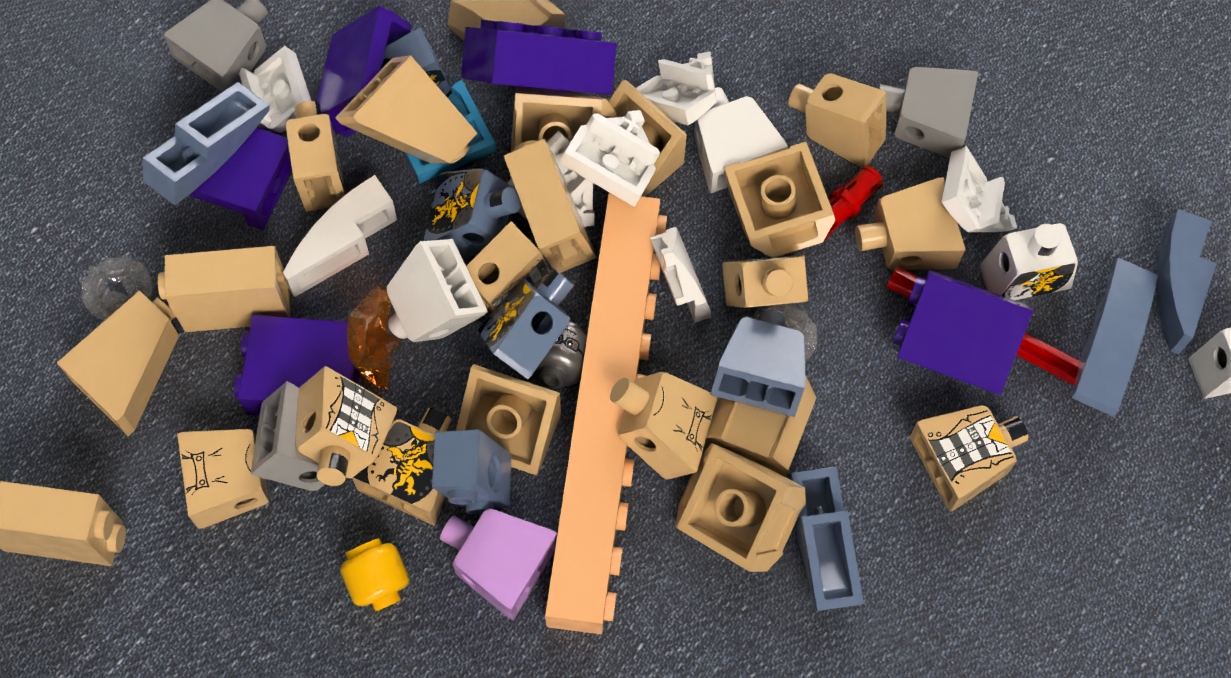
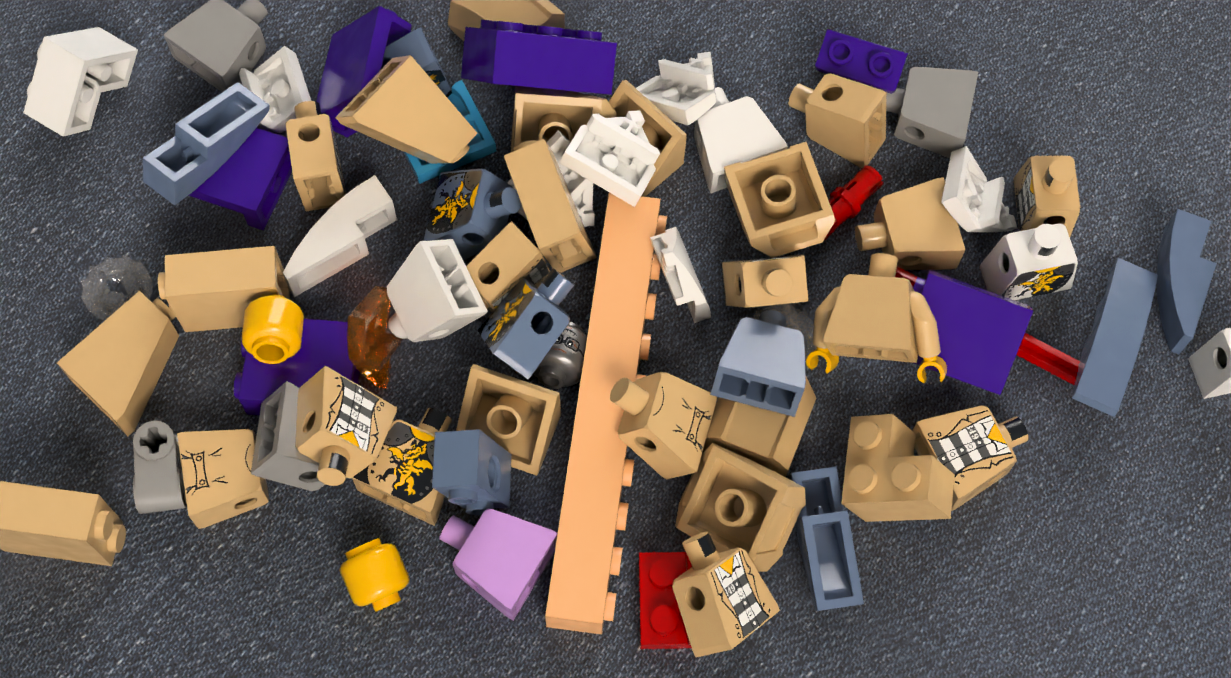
none -> white brick [23,27,138,137]
none -> light grey piece [133,421,187,514]
none -> yellow head [242,294,304,364]
none -> red bracket [639,552,692,649]
none -> tan torso [672,531,780,657]
none -> tan torso [806,253,947,383]
none -> dark purple bracket [815,29,908,94]
none -> tan brick [841,414,955,522]
none -> tan torso [1014,156,1080,237]

